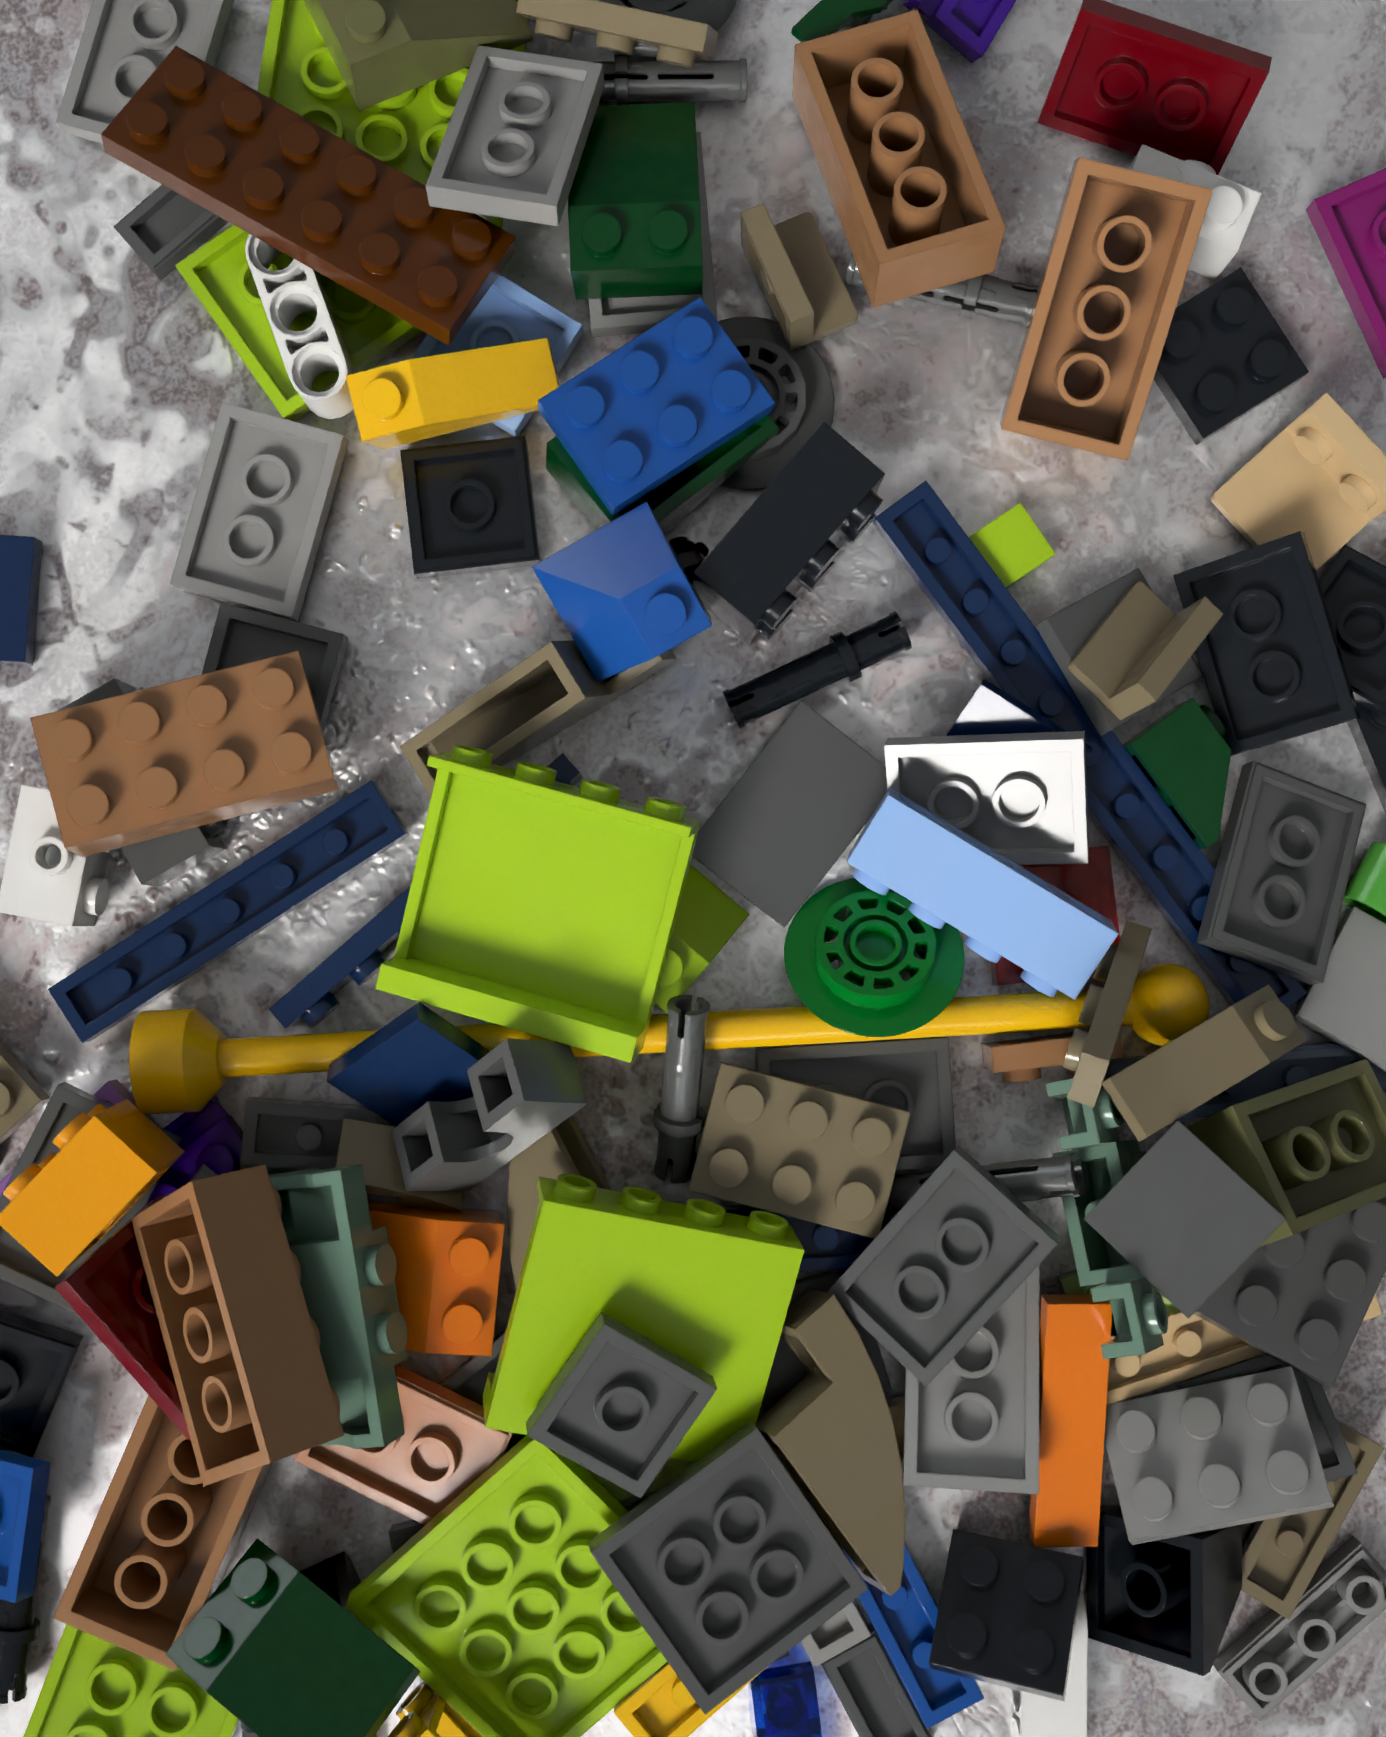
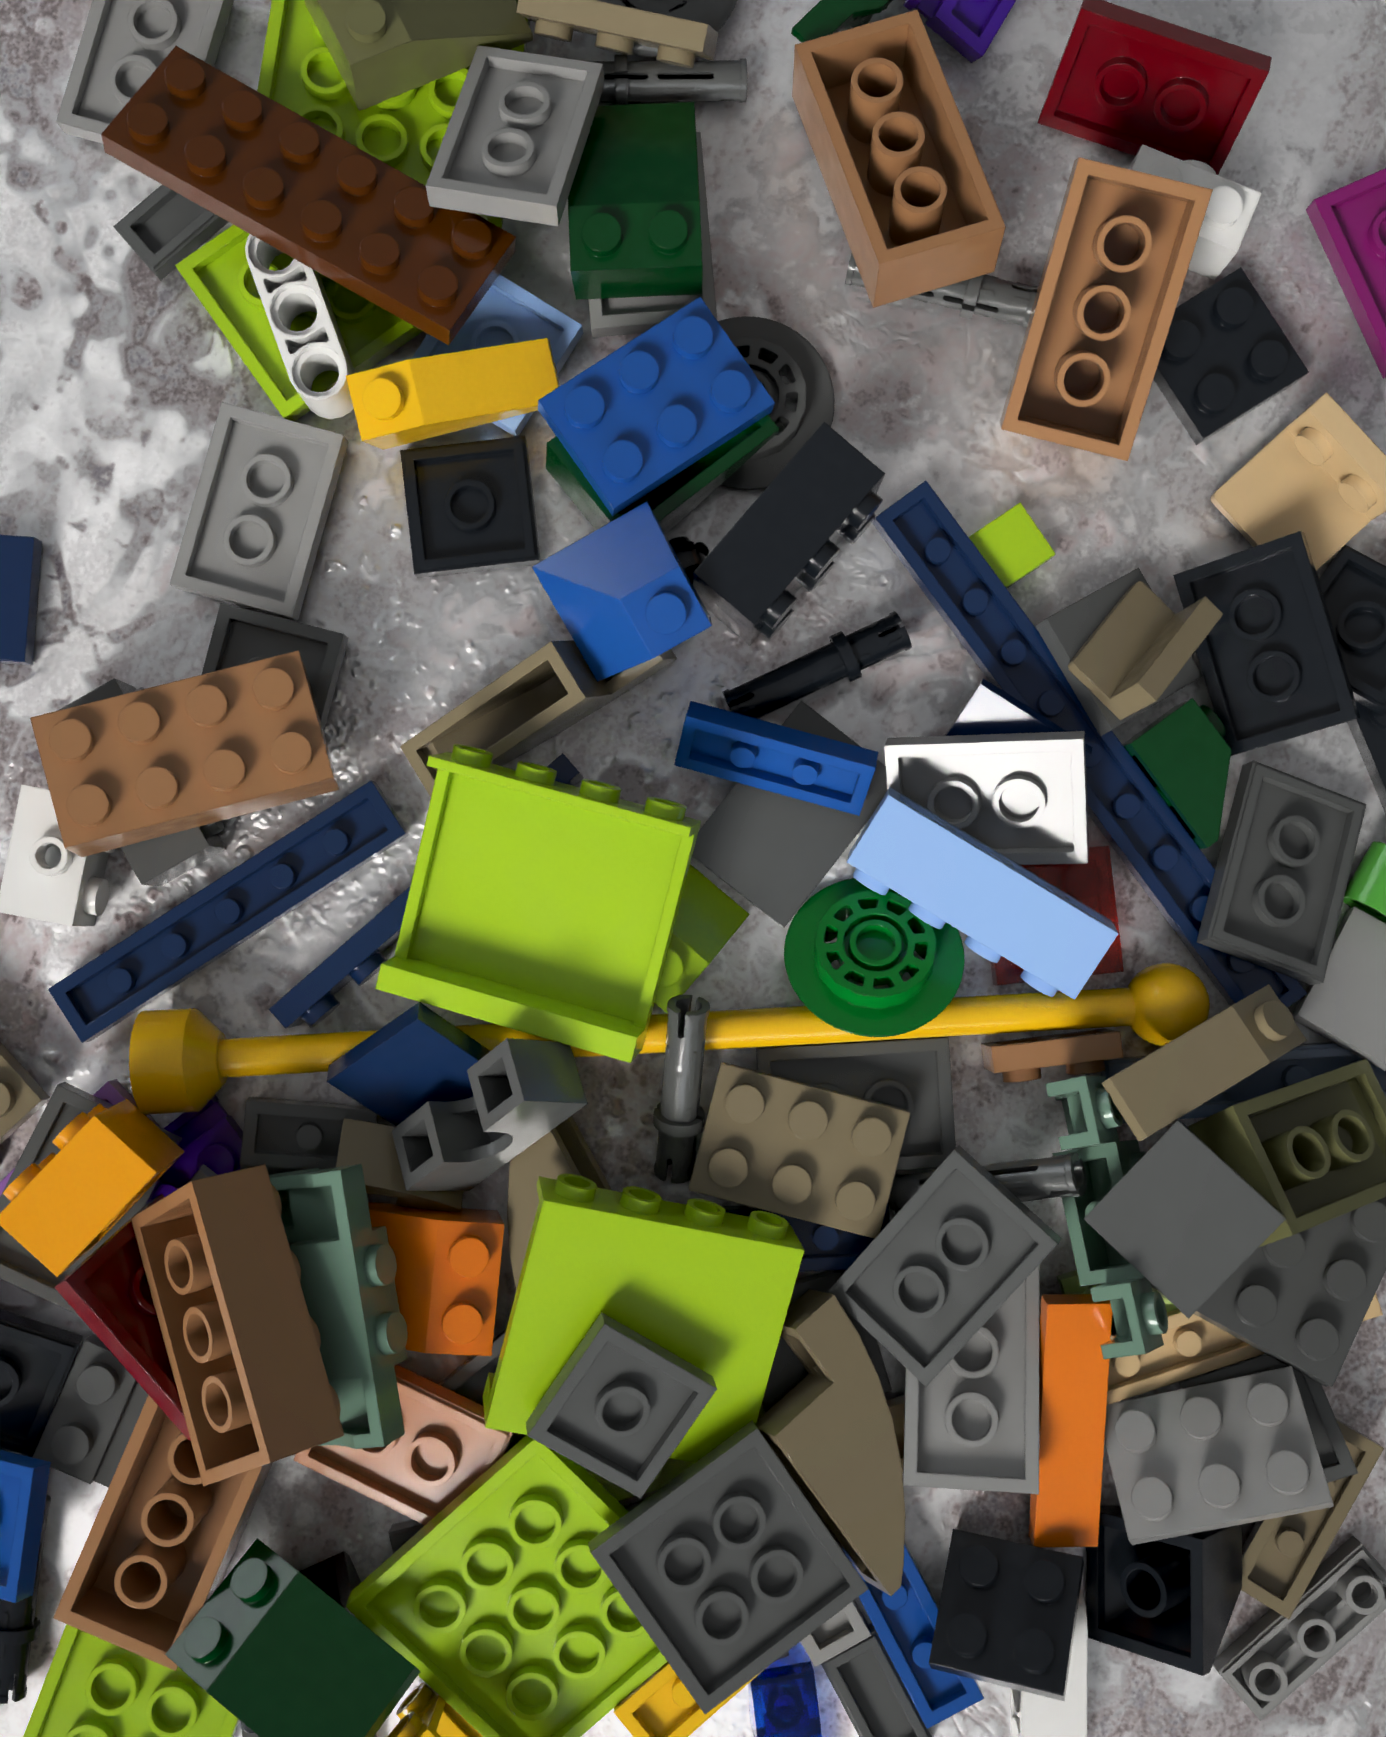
dark tan panel [740,203,858,351] -> none
dark tan plate [1062,920,1152,1108] -> none
none -> dark grey plate [32,1334,148,1488]
none -> blue plate [674,701,879,816]

